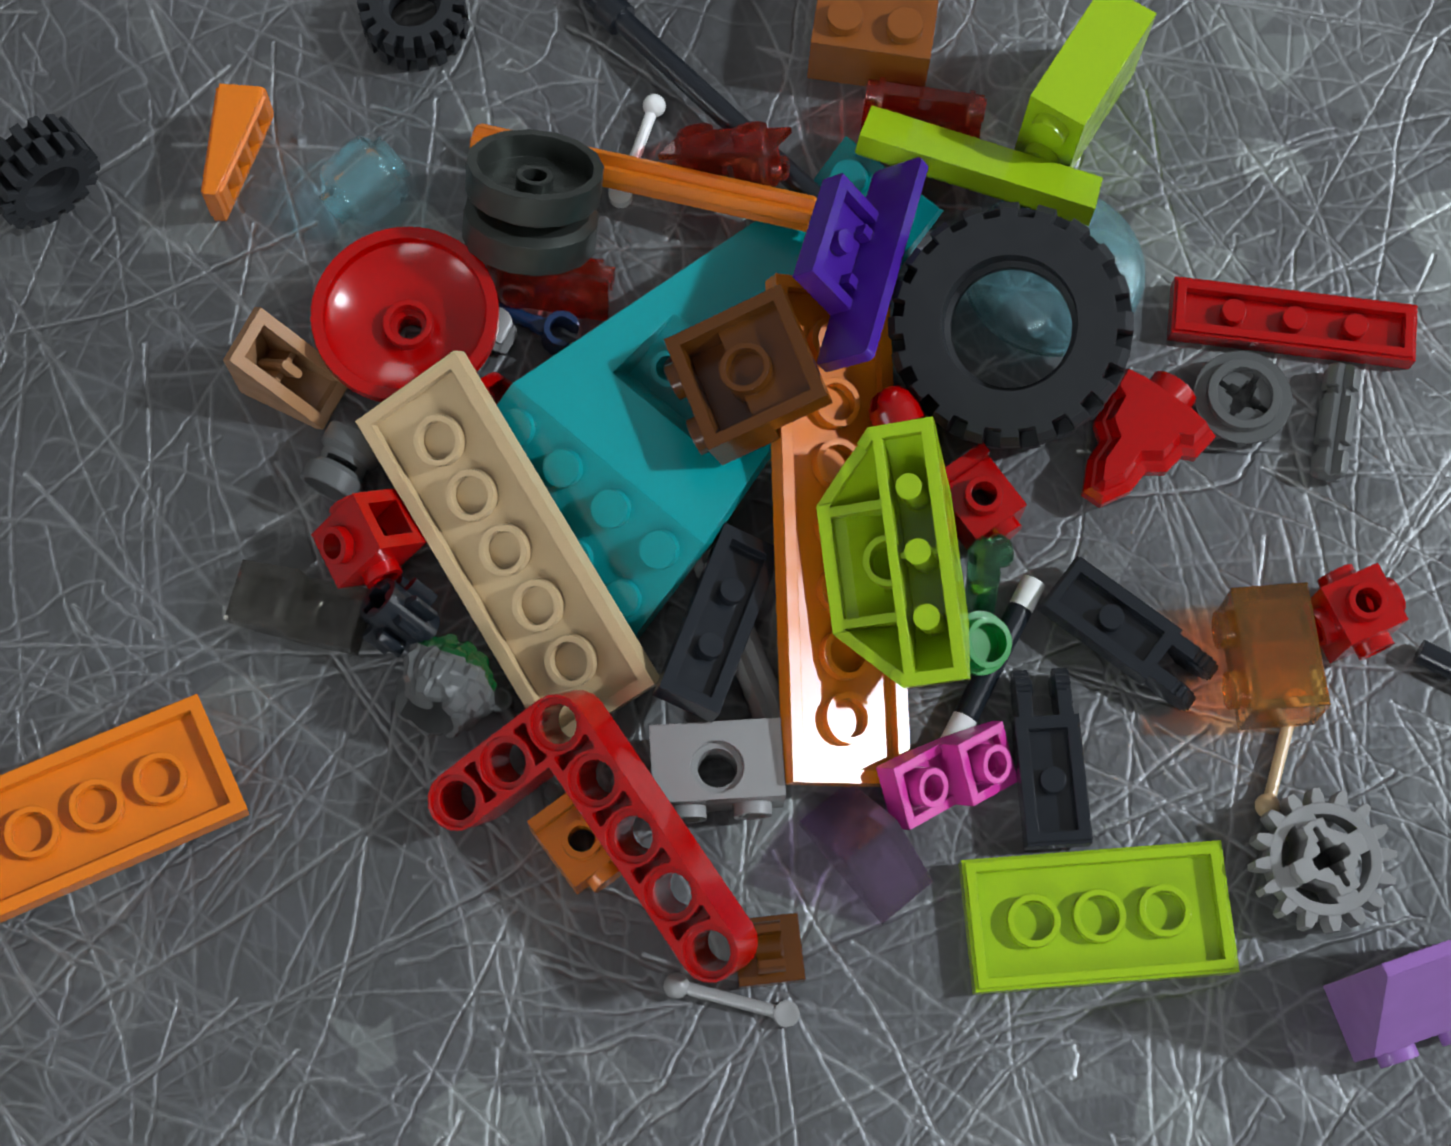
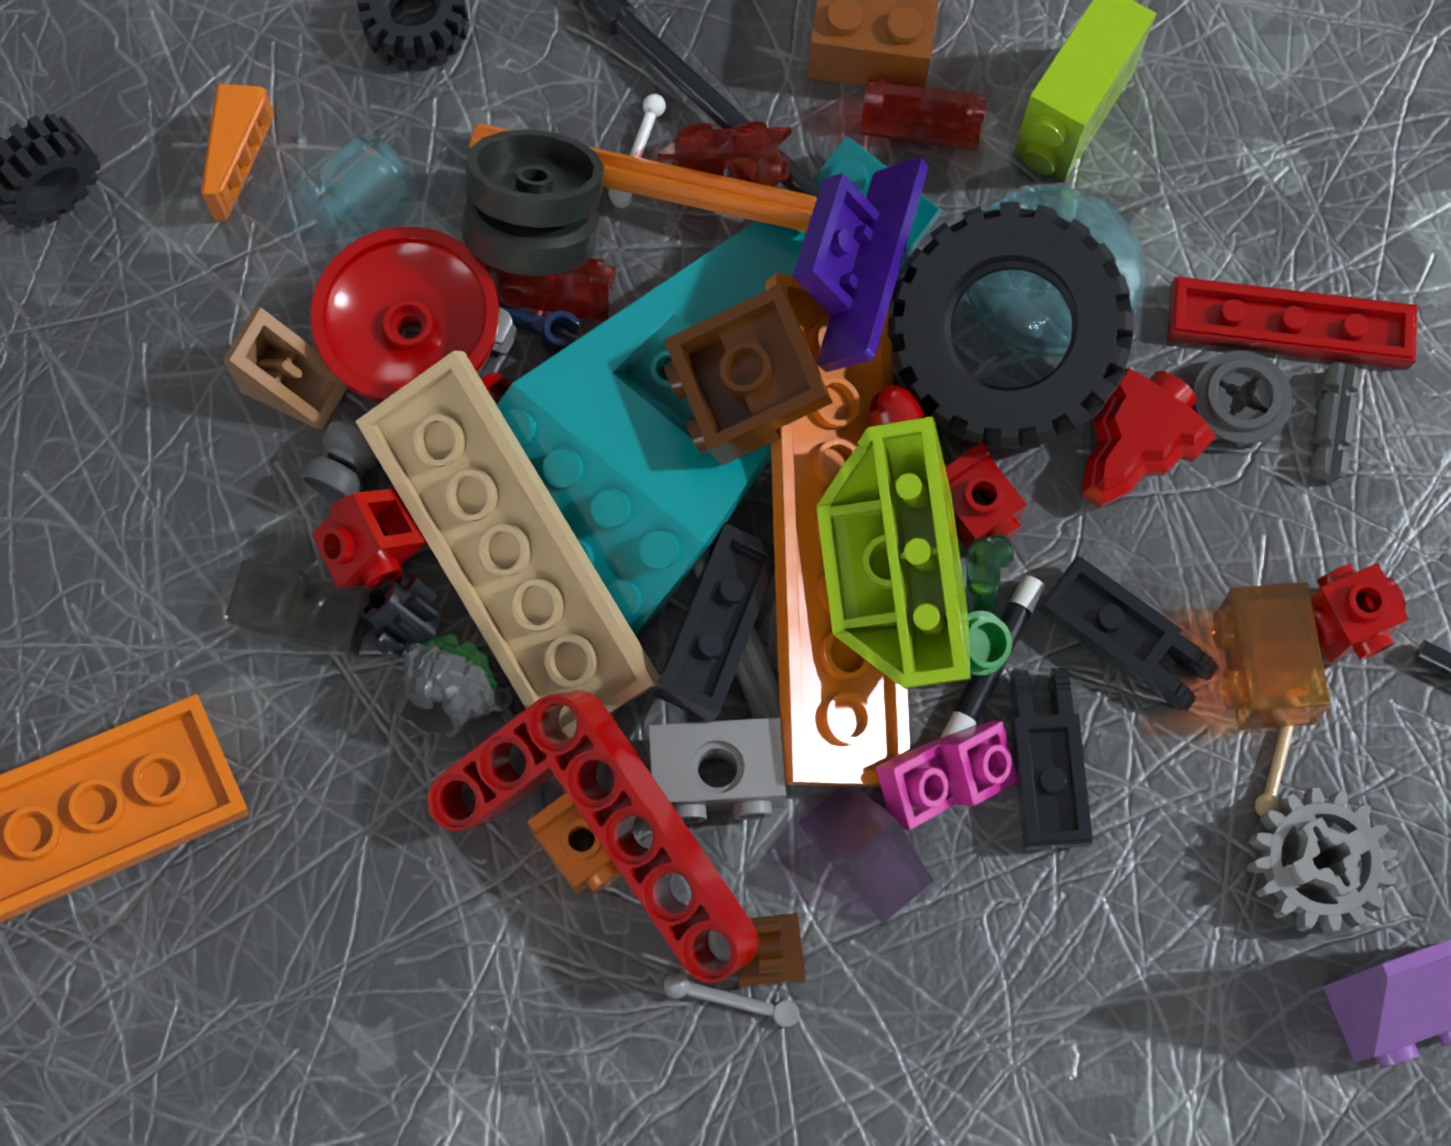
lime tile [855,105,1103,226] -> none
lime tile [958,840,1240,995] -> none

